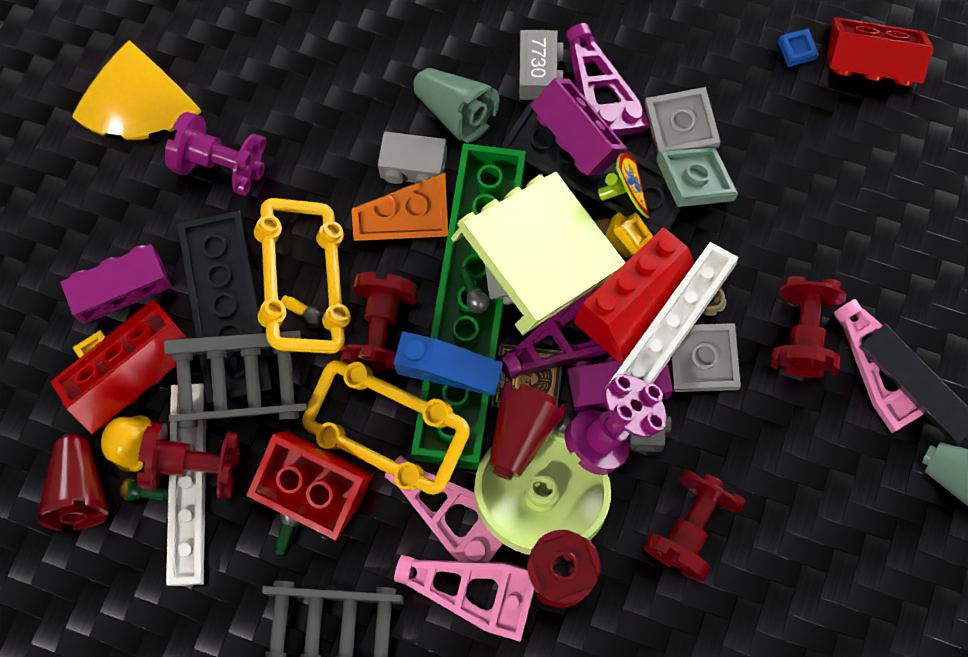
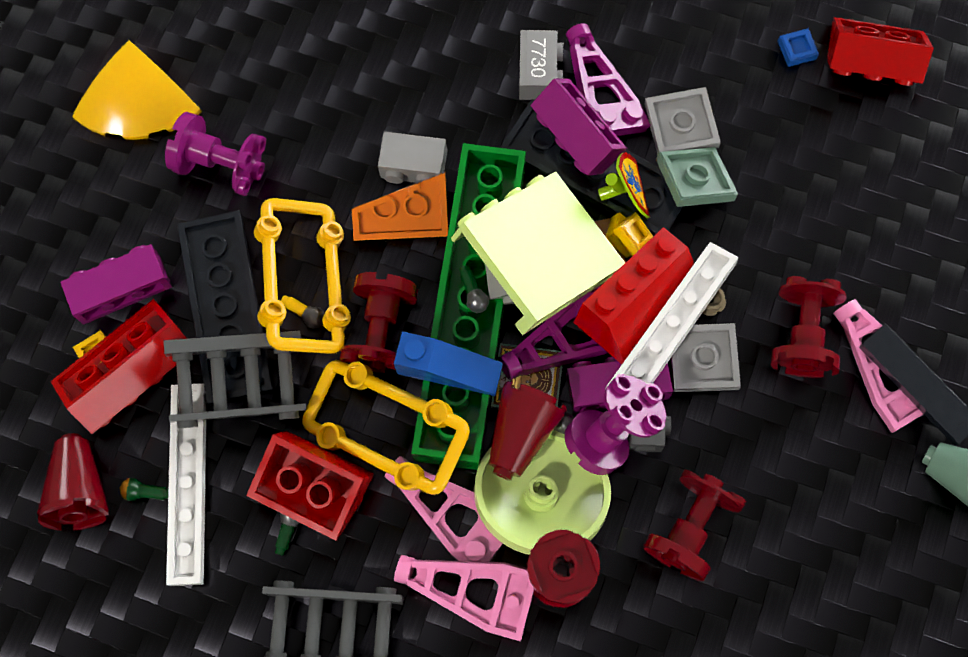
yellow helmet [101,415,152,473] -> none
dark red piece [137,422,241,499] -> none
sand green cone [414,68,500,143] -> none

